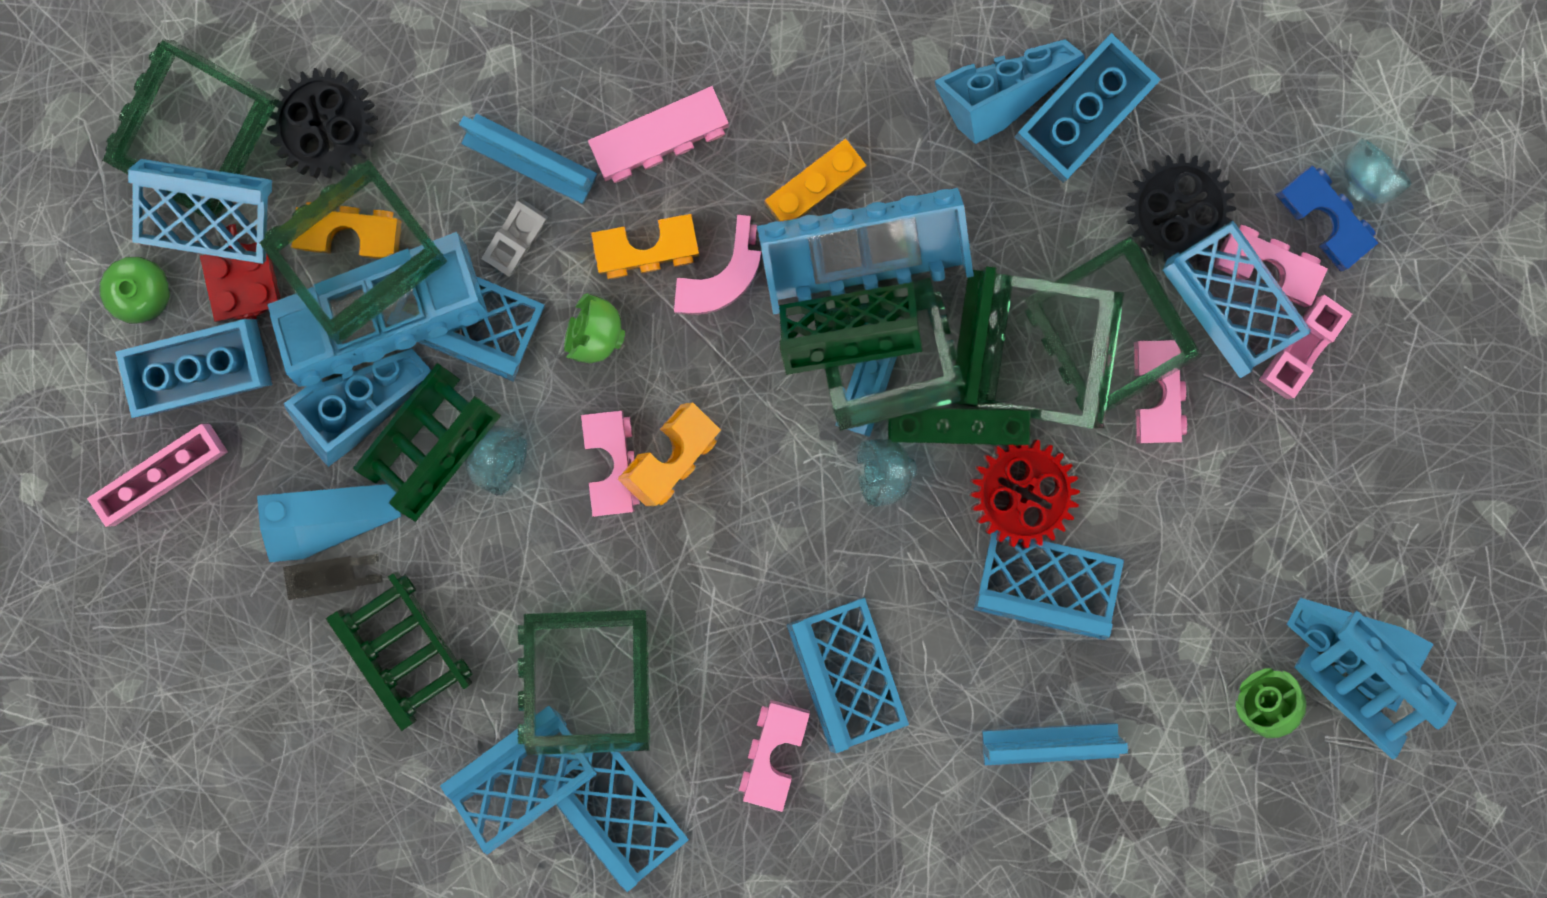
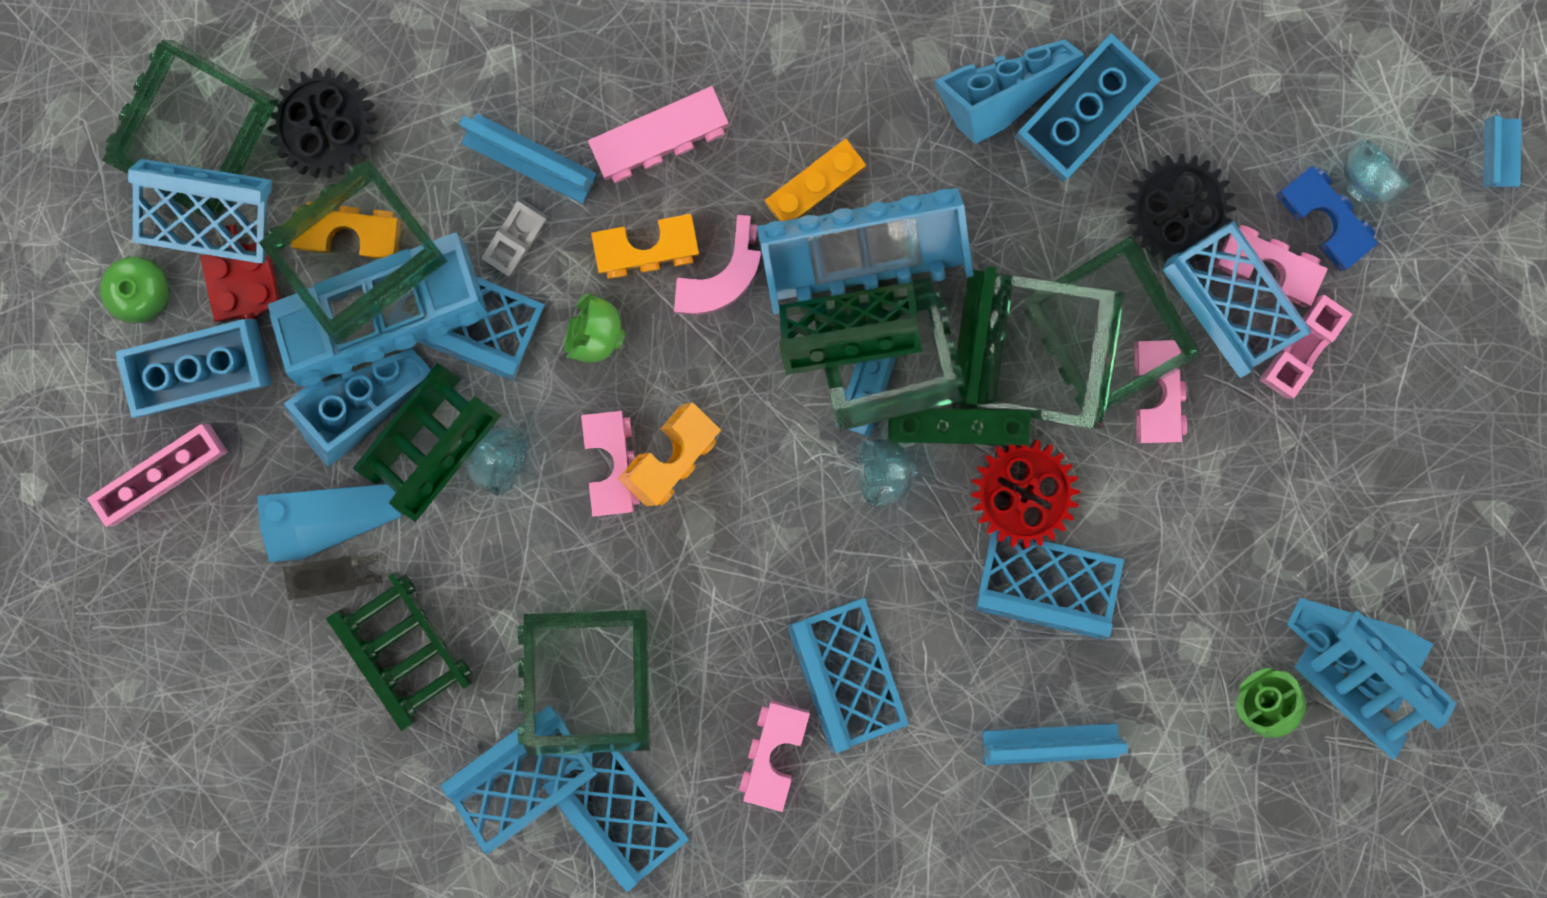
none -> dark azure panel [1483,115,1522,188]

